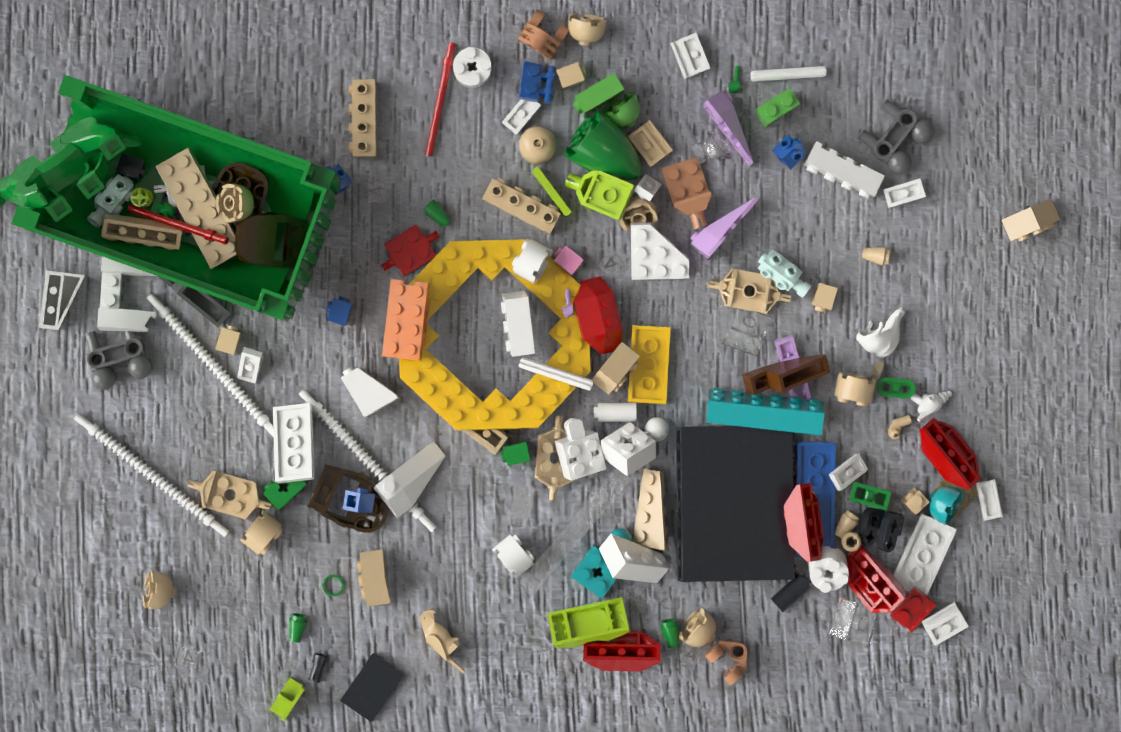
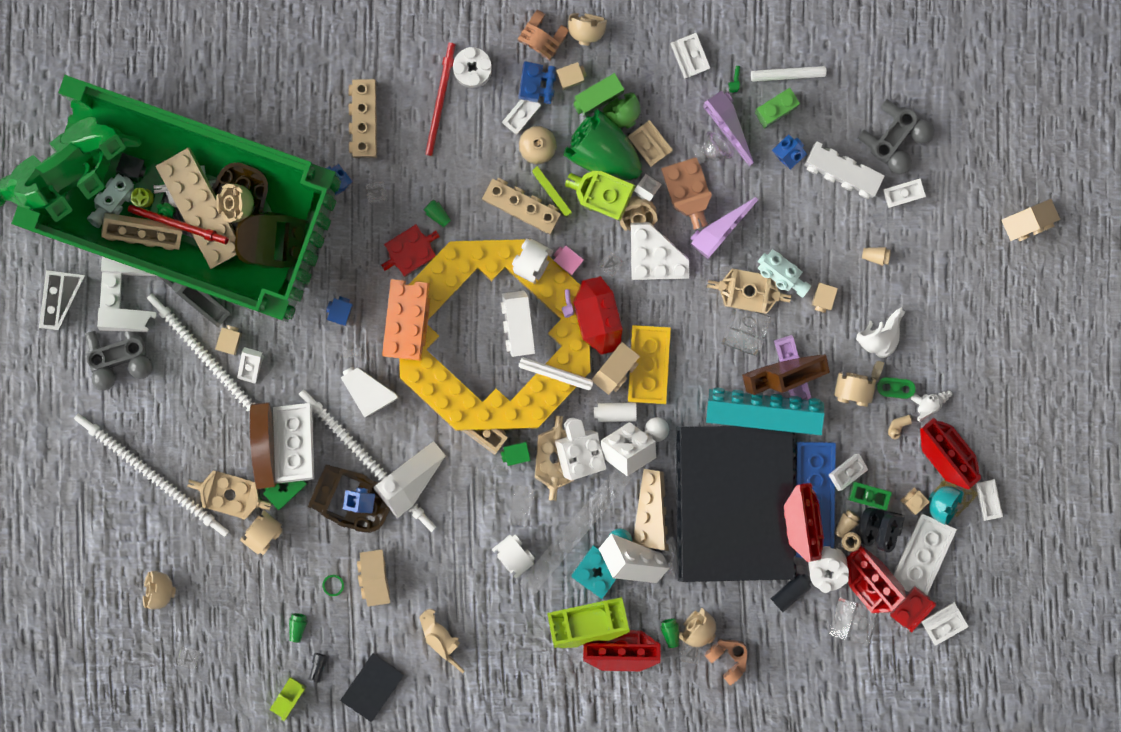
none -> reddish brown slope [250,402,277,489]

